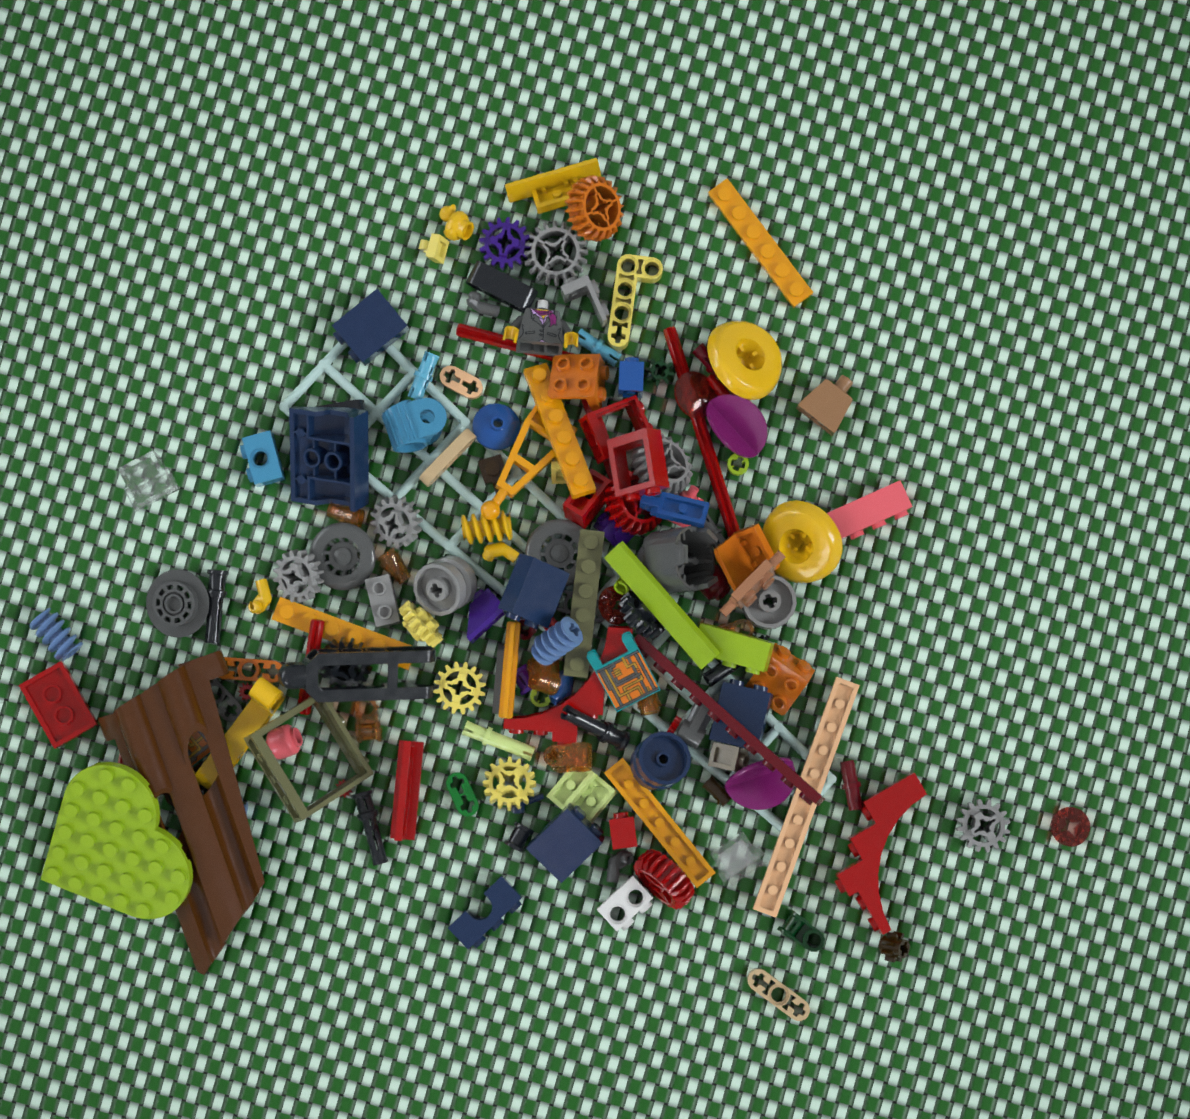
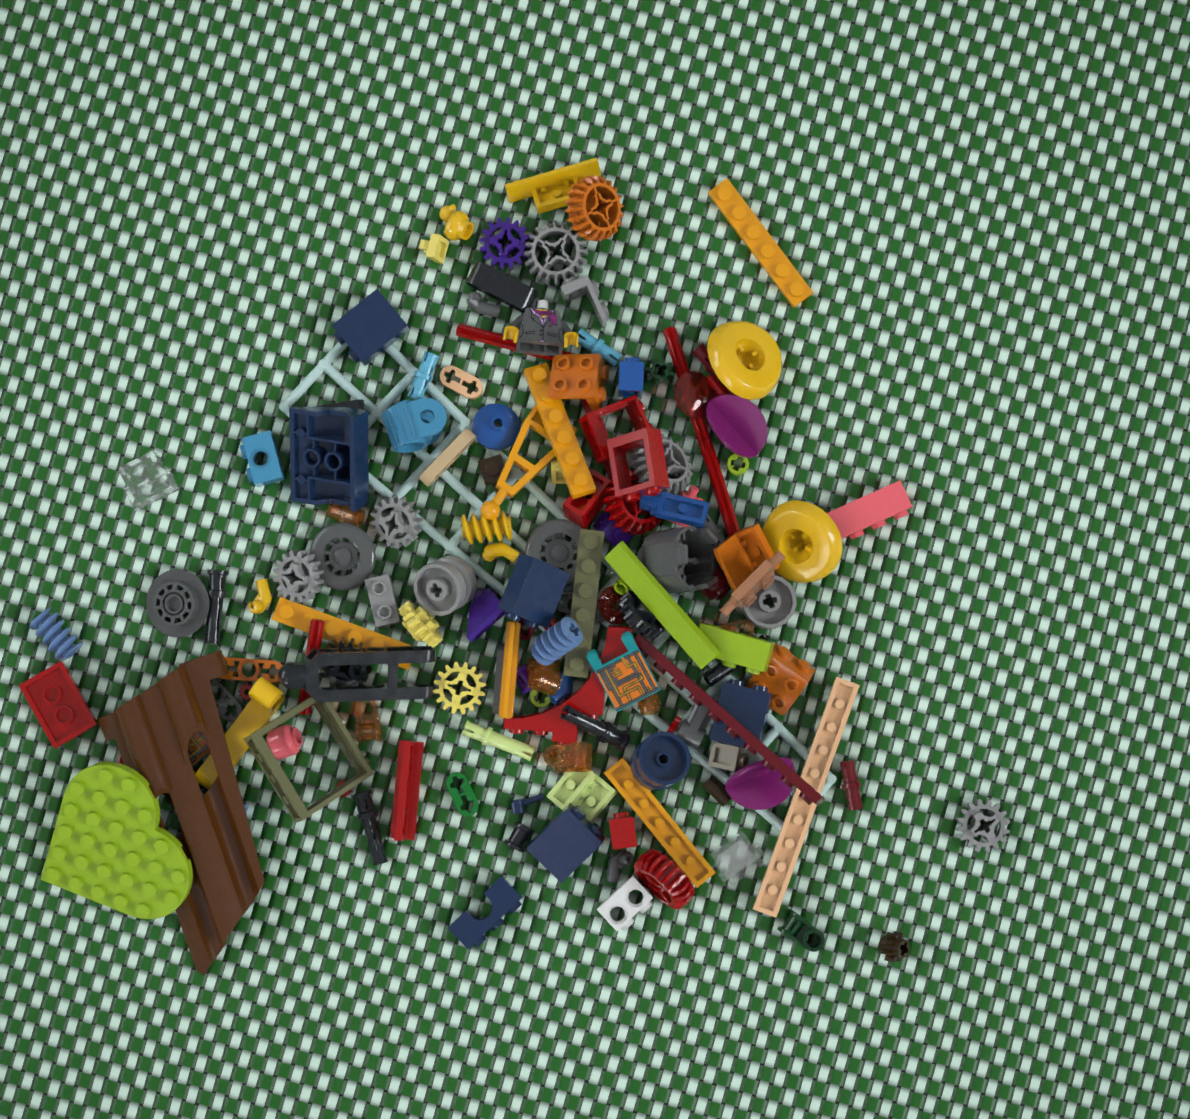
clear orange cone [378,547,411,584] -> none
light yellow gear [483,757,536,811] -> none
light yellow beam [608,254,663,351] -> none
tan beam [747,968,810,1021] -> none
medium nougat torso [796,375,853,436] -> none
red arch [834,773,927,935] -> none
clear red gear [1050,807,1090,847] -> none

